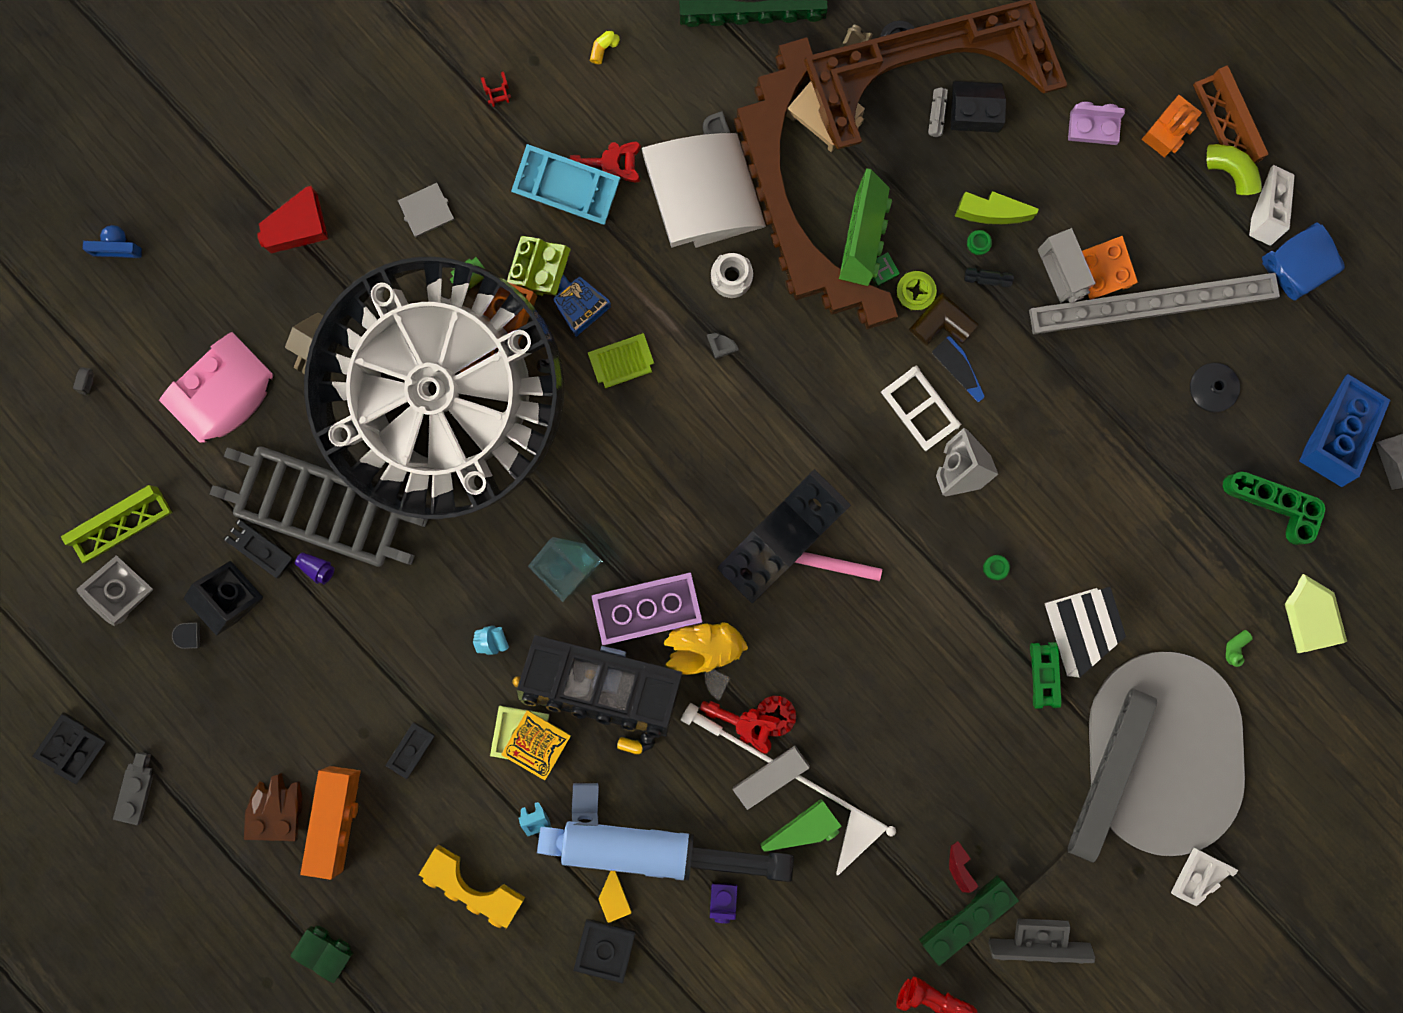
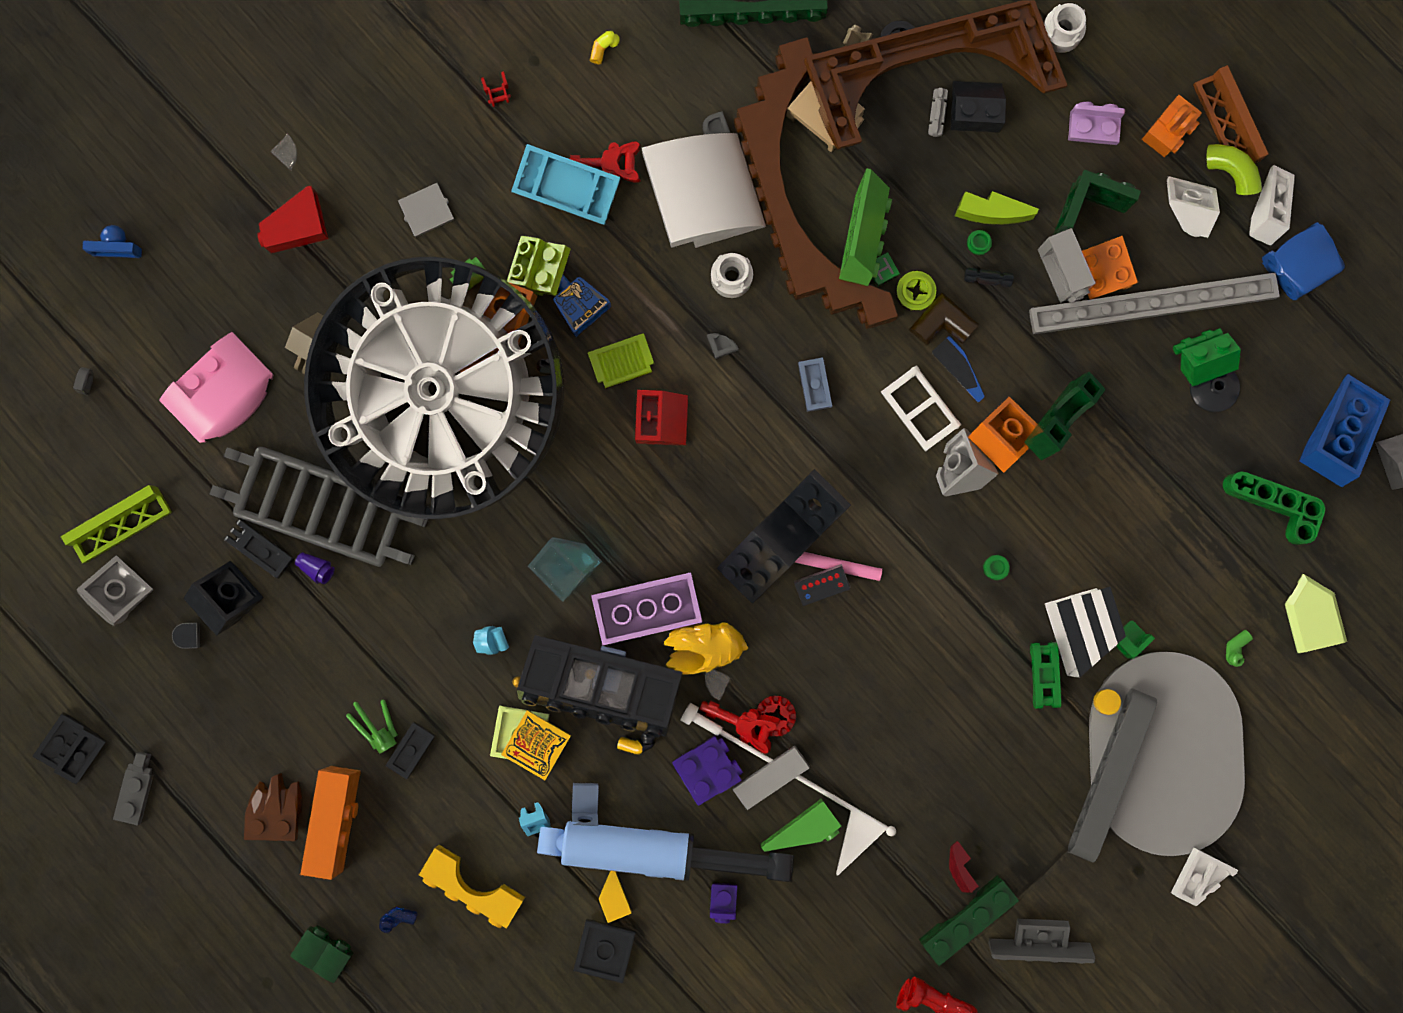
none -> clear tile [271,134,297,170]
none -> bright green plant [346,700,398,754]
none -> clear blue arm [379,907,417,933]
none -> red slope [635,390,688,445]
none -> dark purple plate [672,735,743,806]
none -> black tile [794,564,850,606]
none -> sand blue plate [798,358,832,412]
none -> orange brick [968,397,1038,473]
none -> dark green arch [1024,371,1106,460]
none -> white piece [1043,3,1086,53]
none -> dark green bracket [1053,169,1141,235]
none -> yellow tile [1093,689,1121,715]
none -> green panel [1116,621,1155,659]
none -> white slope [1167,176,1220,238]
none -> green brick [1173,328,1241,387]

